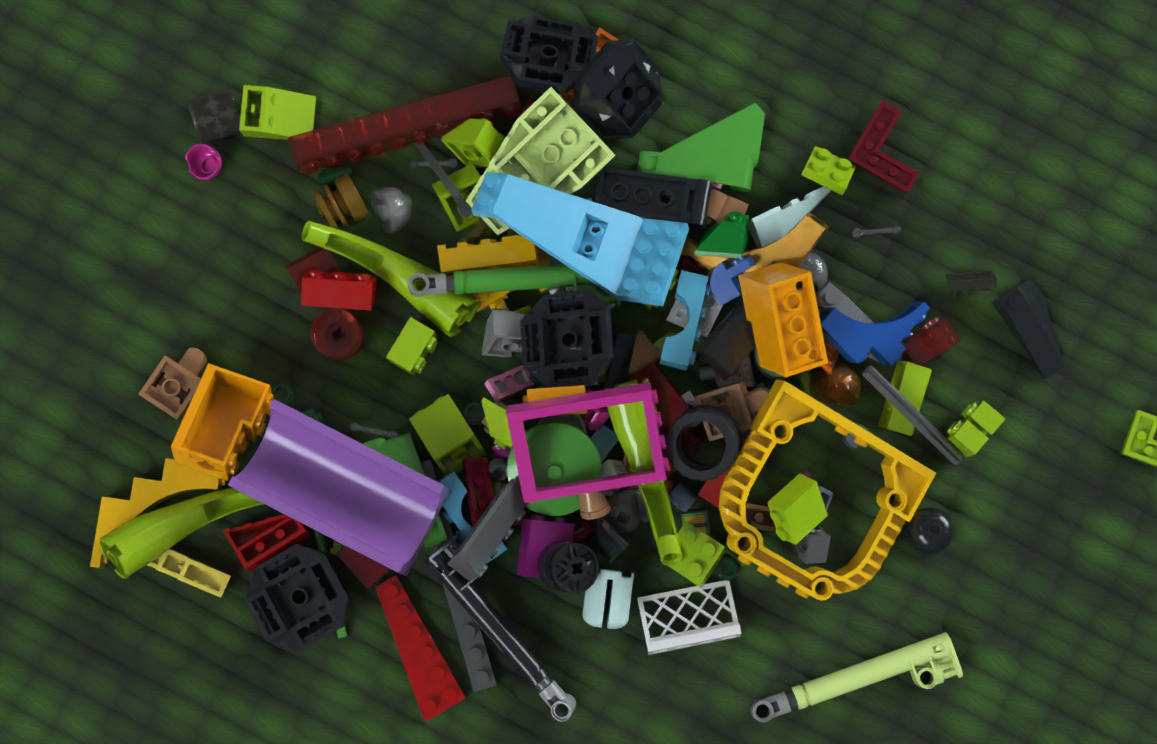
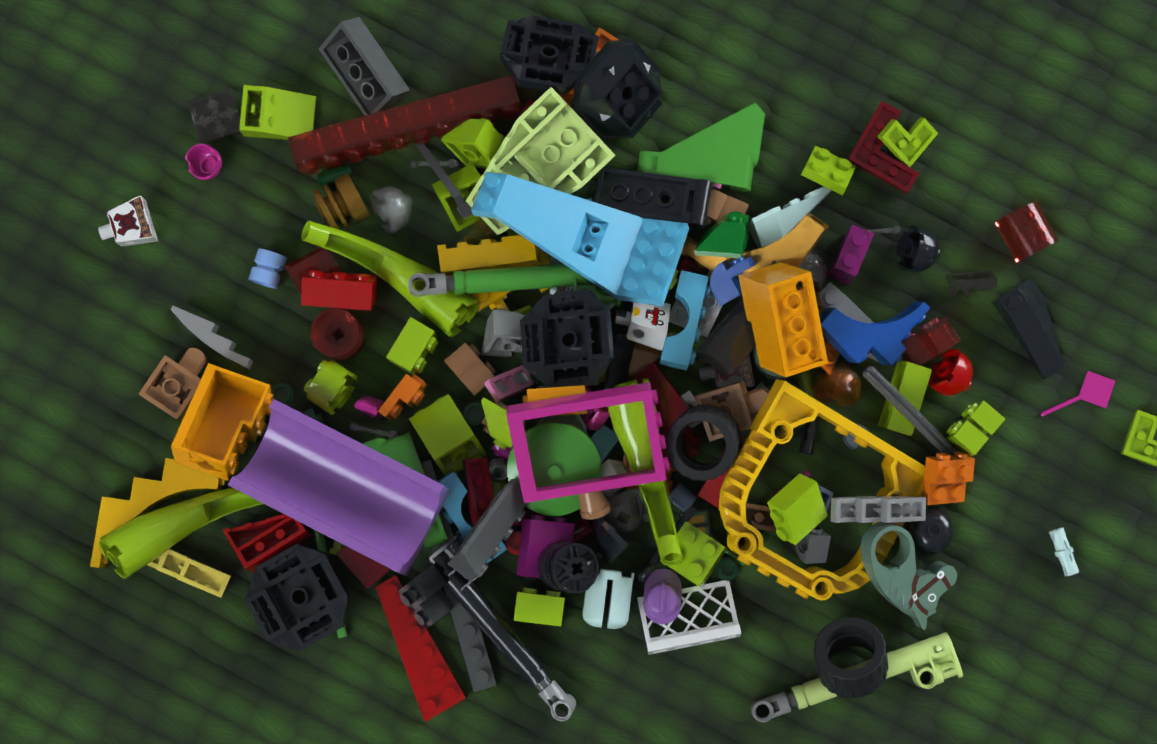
none -> torso [98,196,158,246]
none -> light grey slope [171,306,254,370]
none -> light blue wheel [248,248,287,289]
none -> lime brick [304,360,357,415]
none -> dark grey slope [319,17,410,122]
none -> dark pink slope [354,395,385,419]
none -> orange plate [378,374,427,421]
none -> black brick [398,564,454,629]
none -> medium nougat brick [444,343,496,396]
none -> red tile [505,531,521,555]
none -> lime piece [514,588,565,626]
none -> white torso [615,302,671,350]
none -> black piece [634,505,697,585]
none -> medium lavender piece [643,568,682,624]
none -> black pin [798,415,820,455]
none -> black tyre [814,617,888,699]
none -> magenta brick [827,225,874,285]
none -> light grey slope [831,496,926,523]
none -> sand green animal [861,522,957,630]
none -> lime plate [877,117,938,167]
none -> black cylinder [896,225,940,272]
none -> orange plate [922,451,975,505]
none -> red cylinder [928,348,973,396]
none -> clear red brick [995,201,1059,263]
none -> dark pink piece [1041,371,1115,416]
none -> light aqua pin [1049,527,1079,576]

